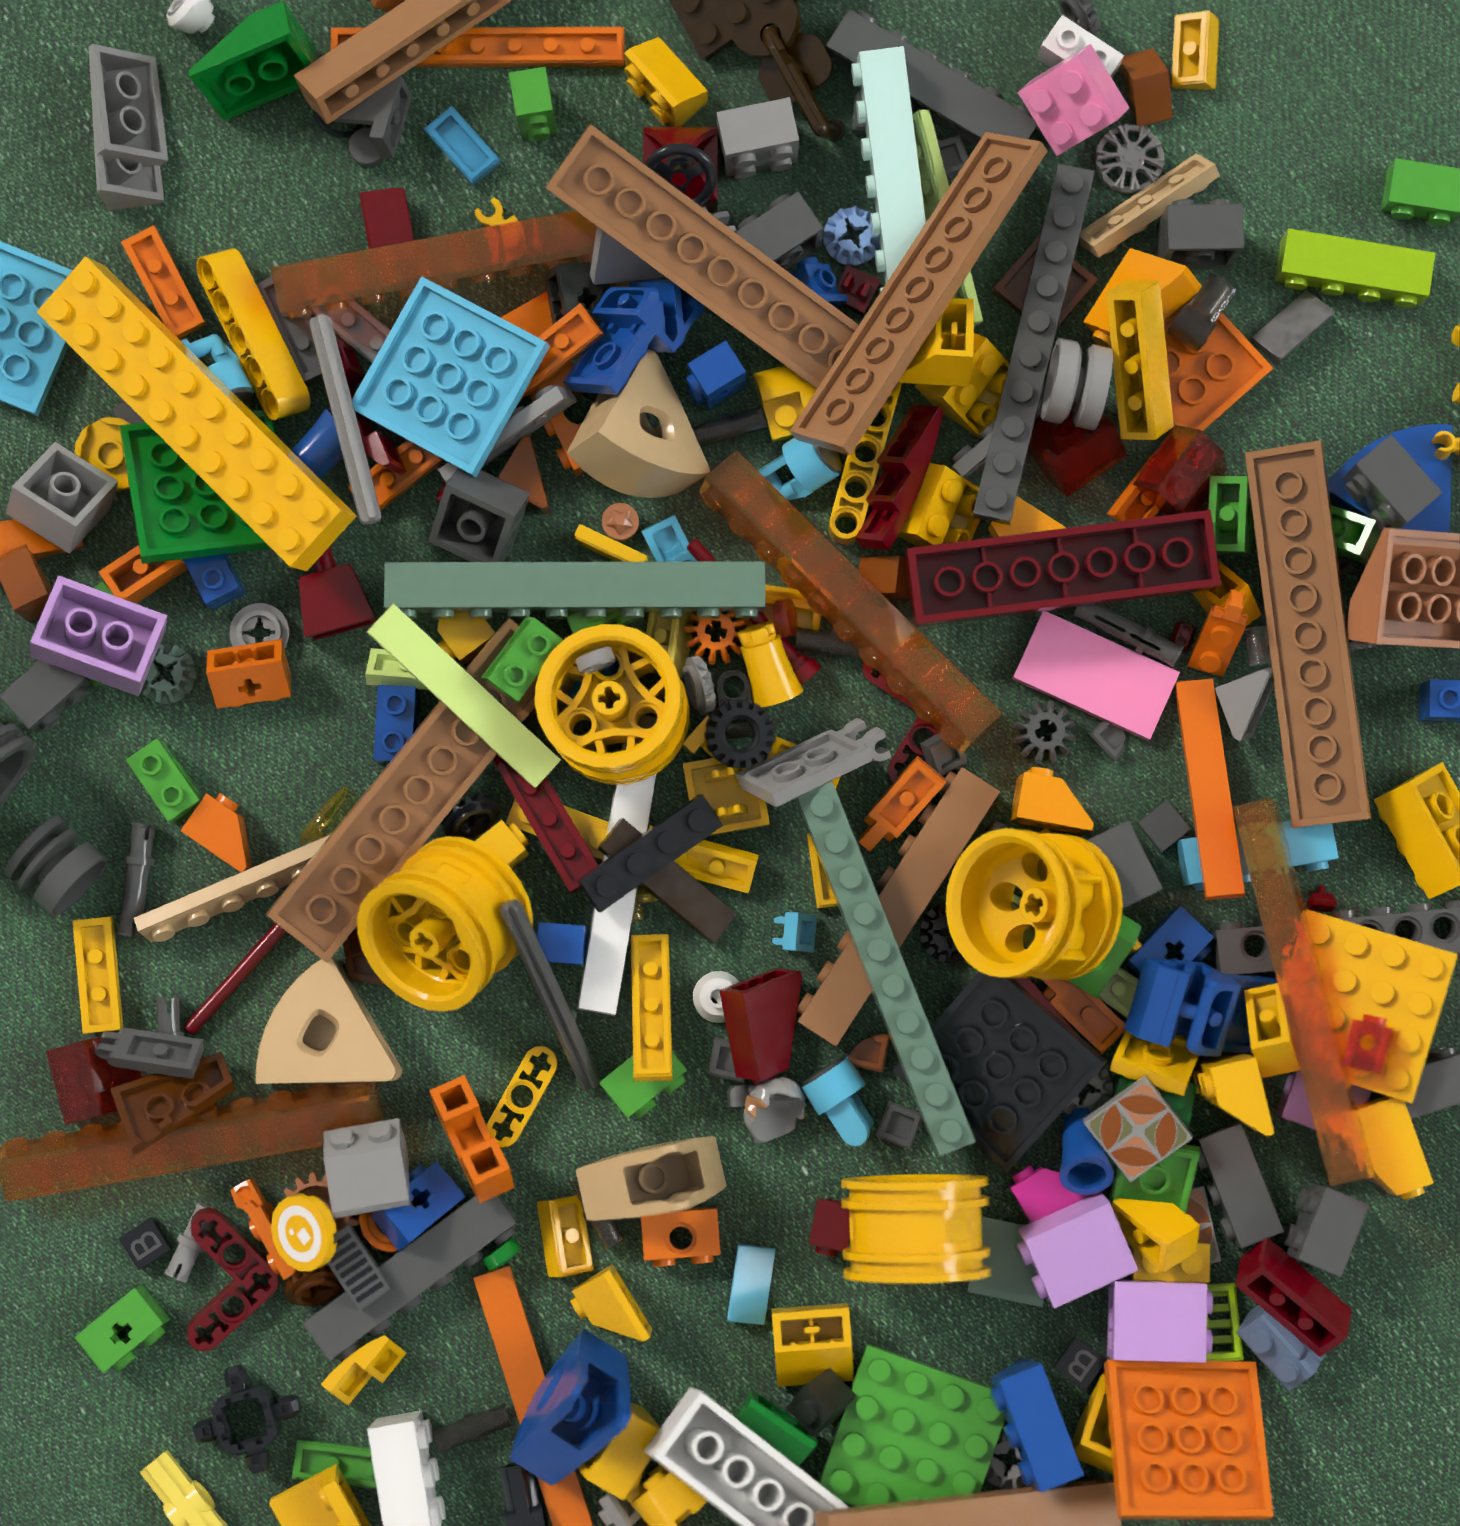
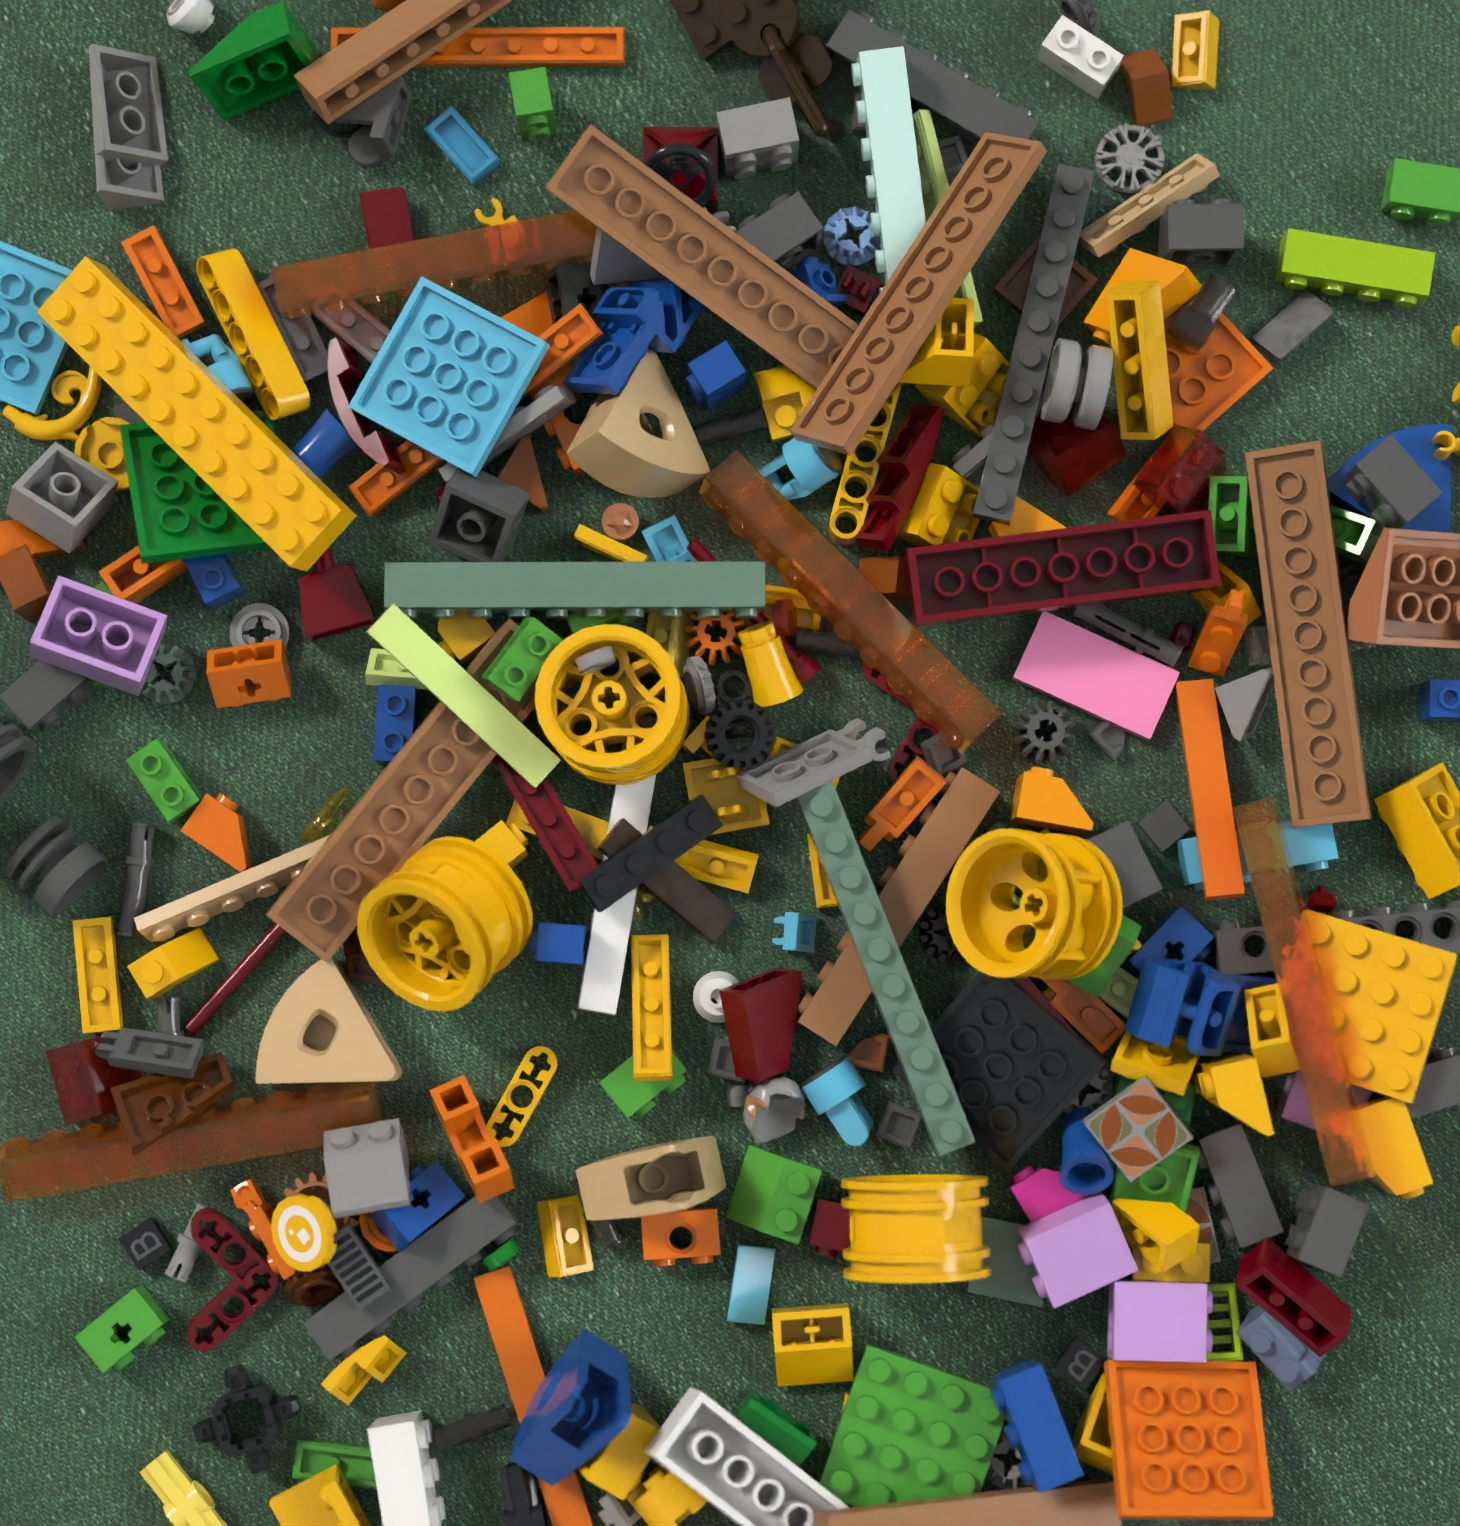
light grey axle [309,314,382,525] -> none
black gear [440,793,500,838] -> none
dark grey axle [500,899,600,1091] -> none
yellow slope [570,1264,652,1342] -> none
yellow slope [624,37,708,127] -> none
pearl dark grey brick [786,1368,856,1437] -> none
bright pink brick [1018,44,1129,156] -> none
clear red brick [1341,1014,1395,1075] -> none
none -> yellow plant [2,367,102,441]
none -> yellow slope [127,927,220,999]
none -> bright green slope [726,1145,822,1244]

